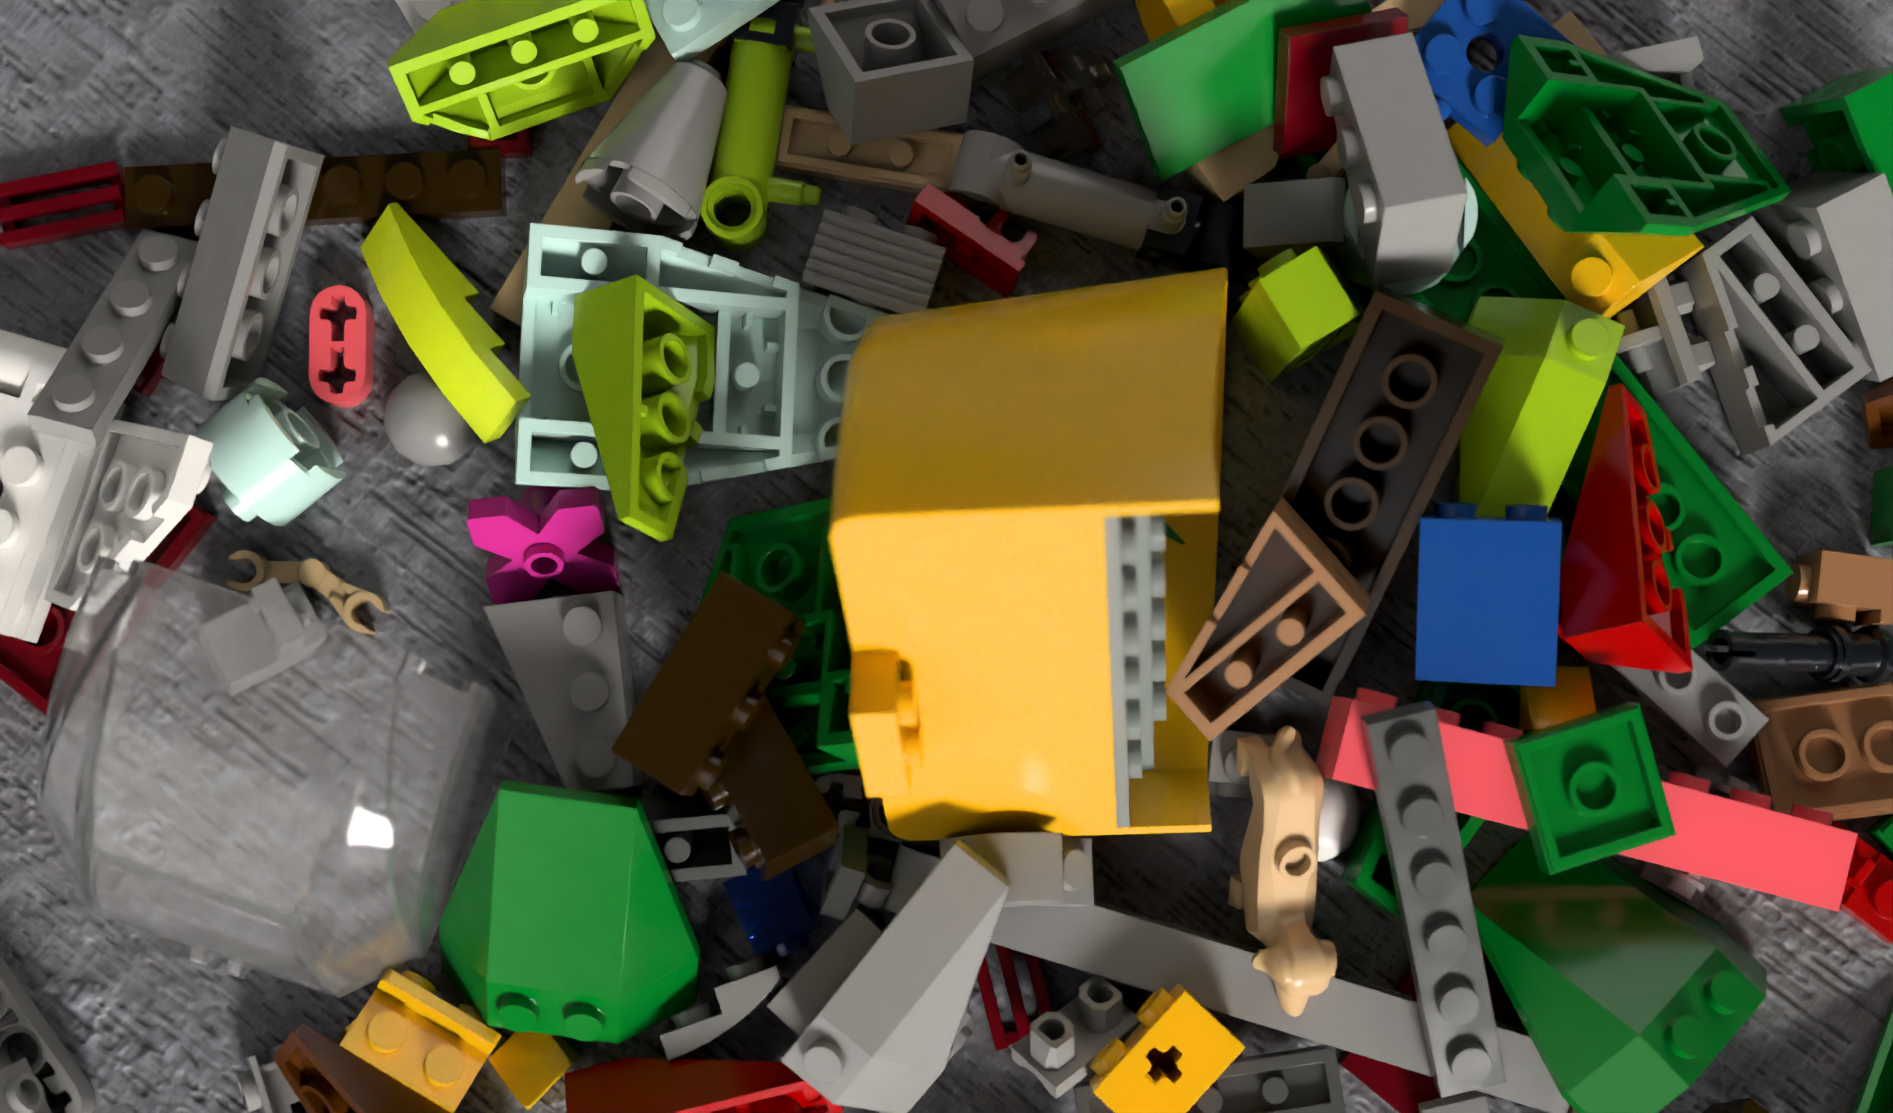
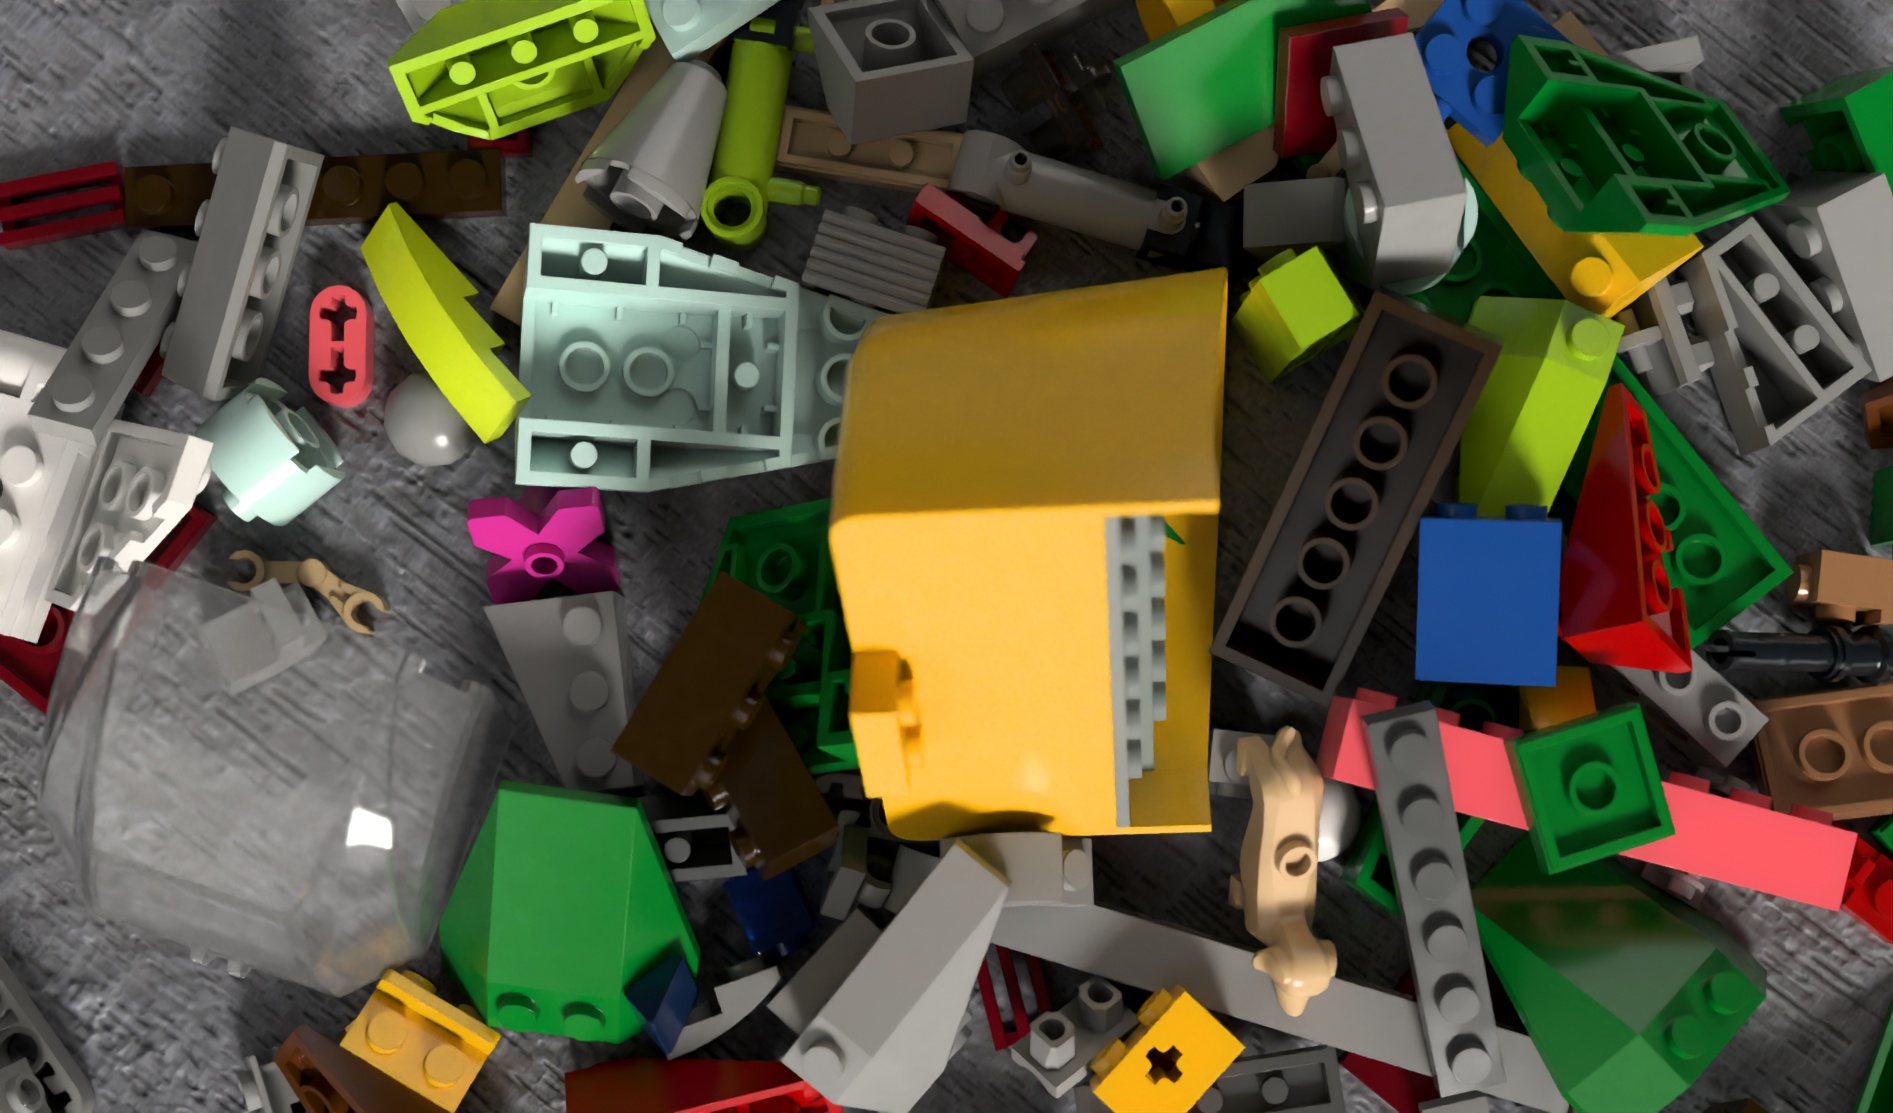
yellow slope [488,1031,581,1111] -> none
lime wedge [572,274,716,542] -> none
medium nougat wedge [1165,497,1372,741] -> none
none -> dark blue slope [624,952,699,1055]

